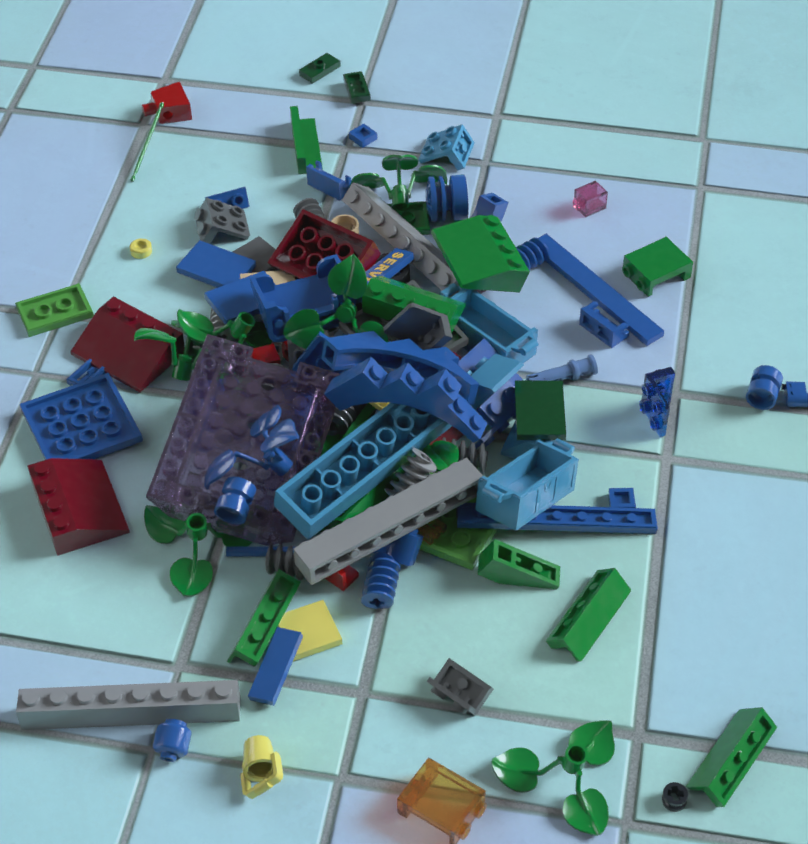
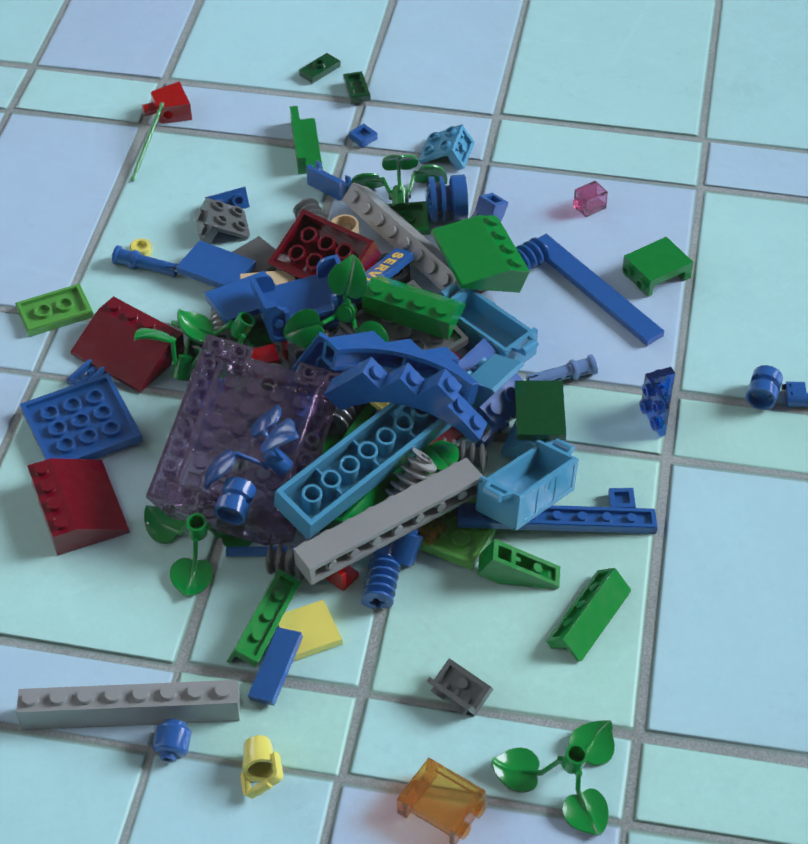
dark grey bracket [383,303,453,350] -> none
blue hinge [579,301,630,348] -> none
black bush [662,782,688,812] -> none
green panel [686,707,777,807] -> none
none -> blue pin [111,245,178,277]

